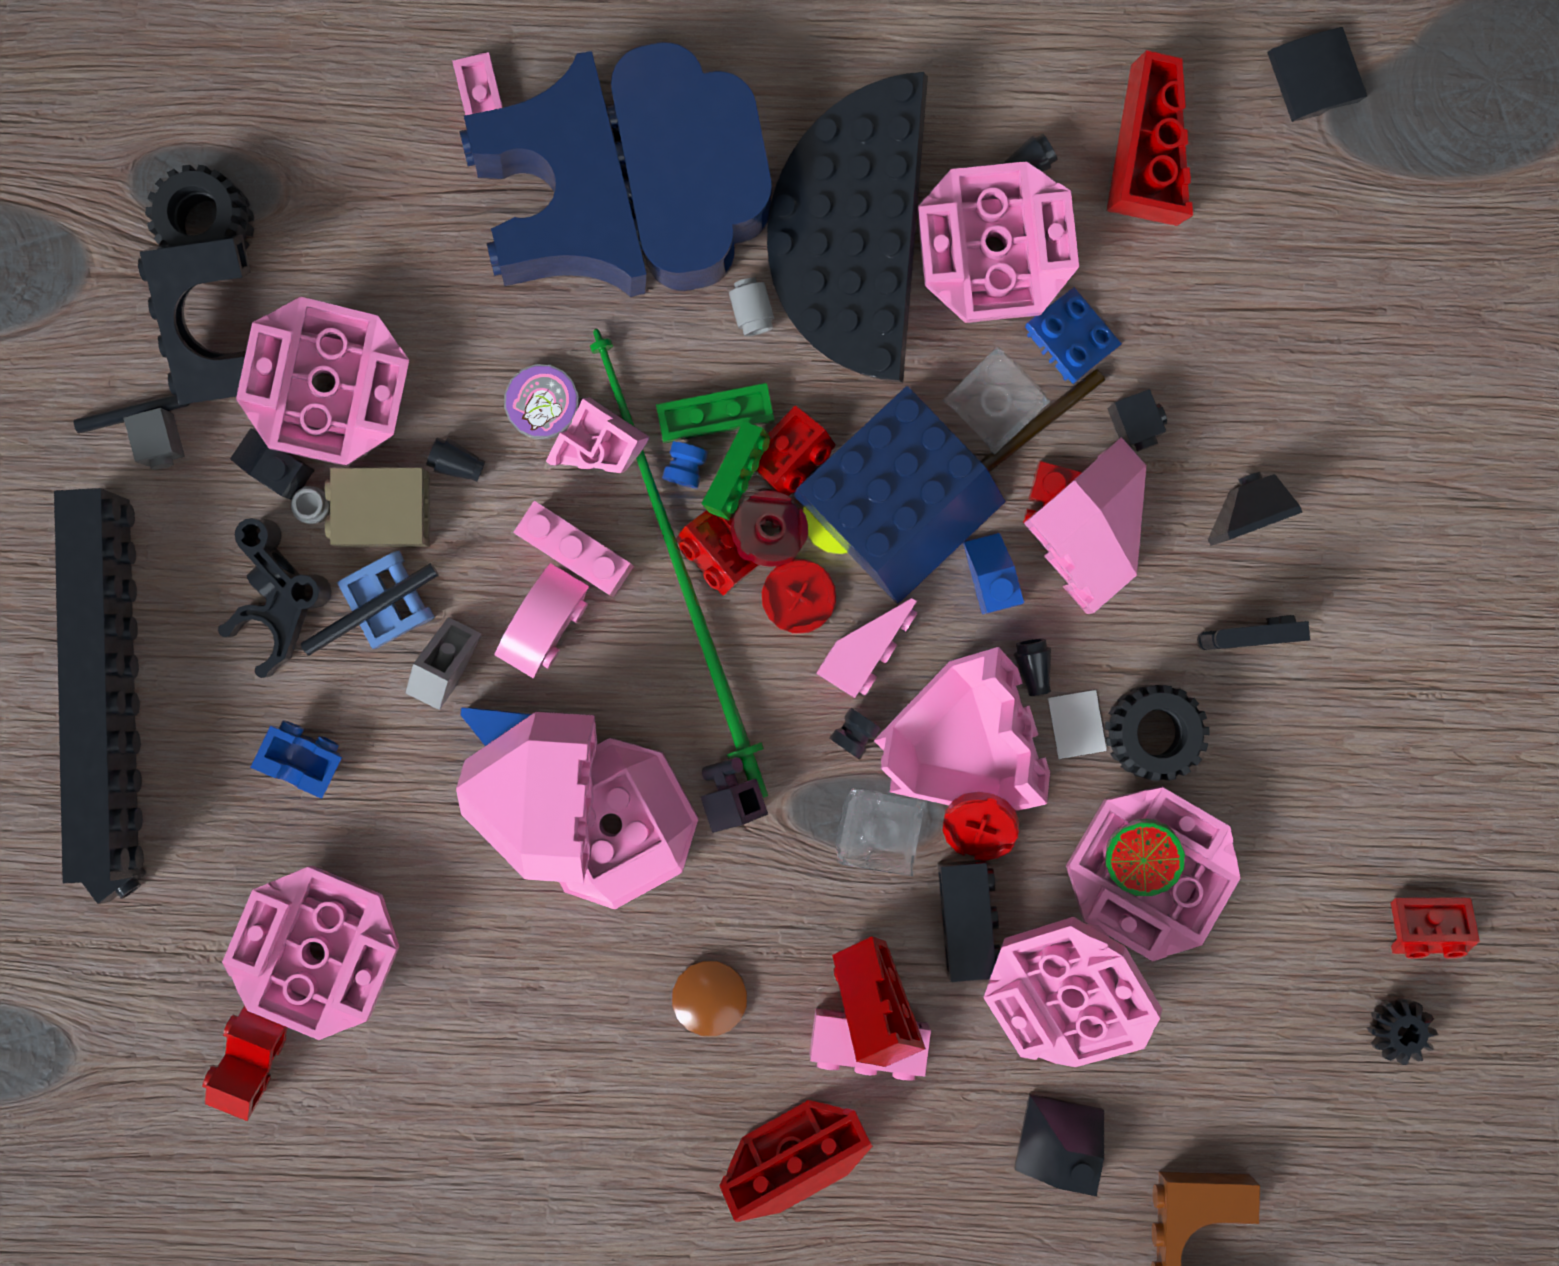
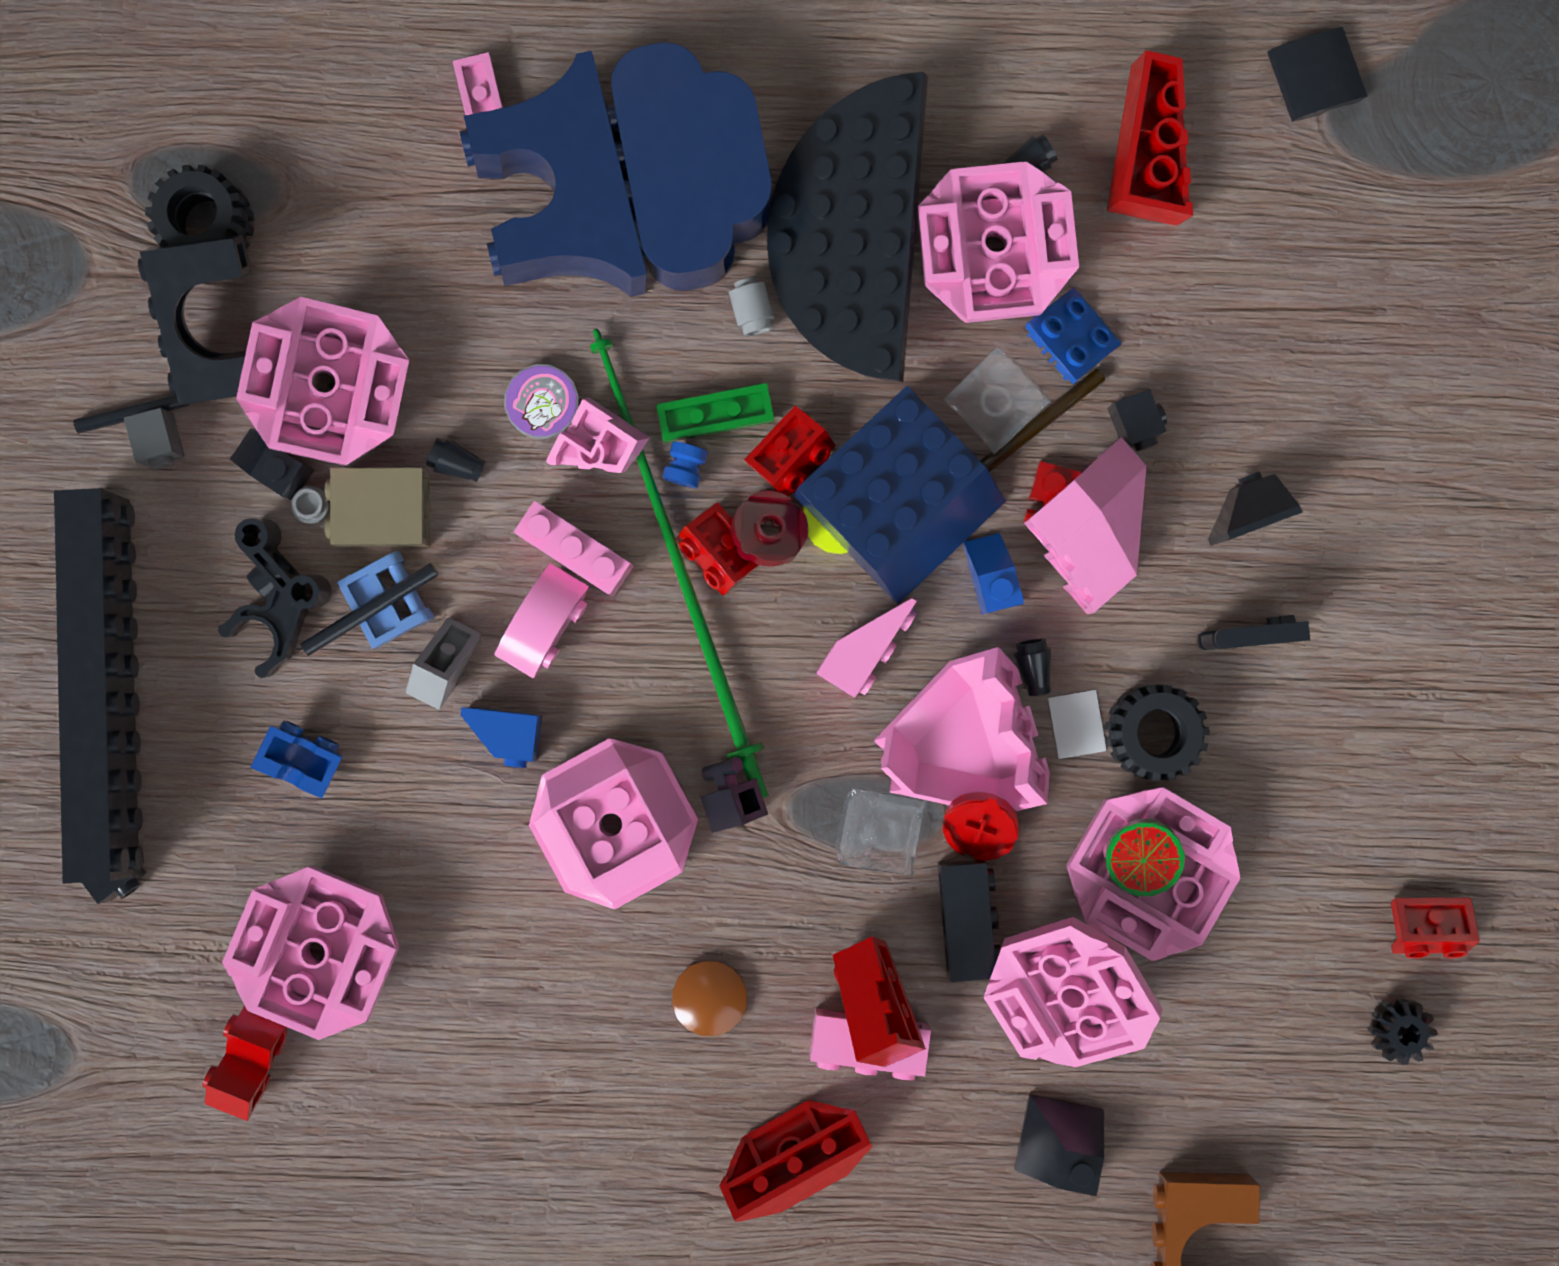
bright pink panel [456,712,597,883] -> none
green piece [701,421,771,520] -> none
red tile [762,559,836,634] -> none
black wheel [829,708,881,760] -> none

